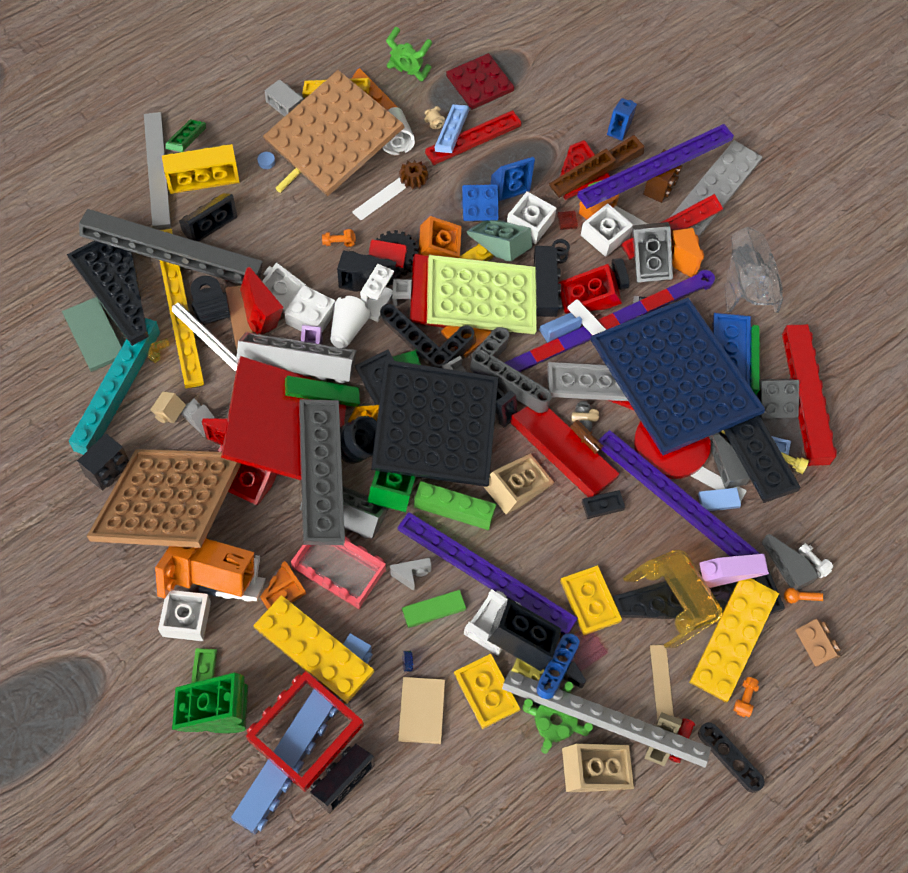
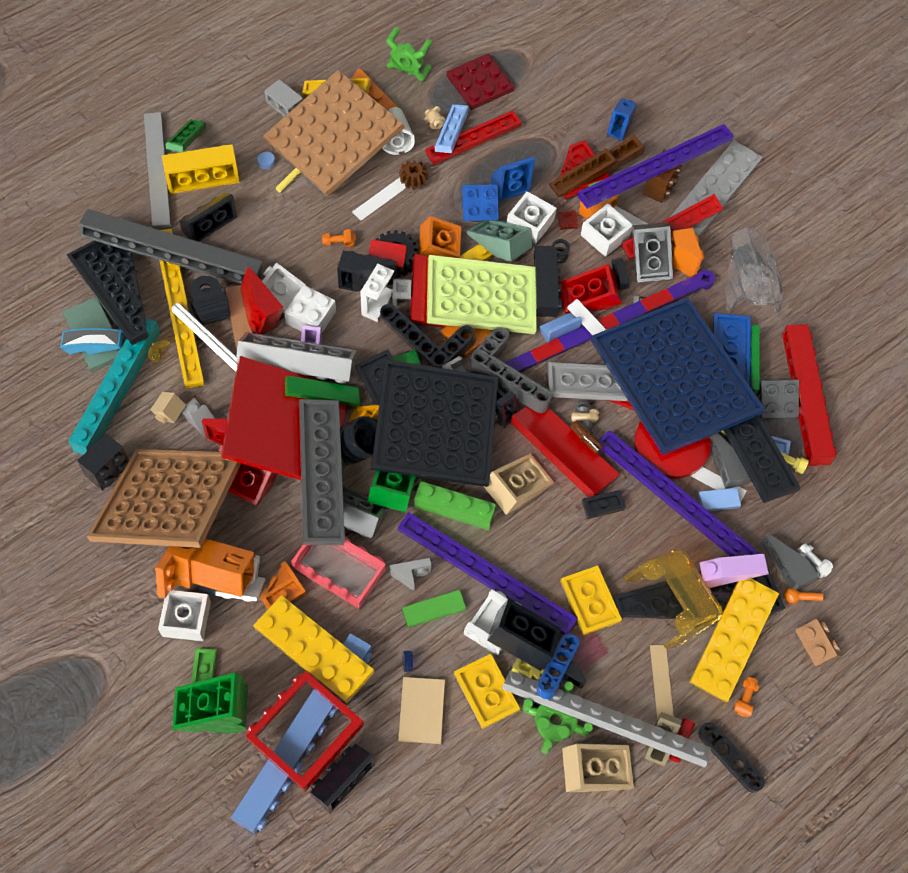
white cone [330,296,371,348] -> none
none -> slope [60,328,123,355]

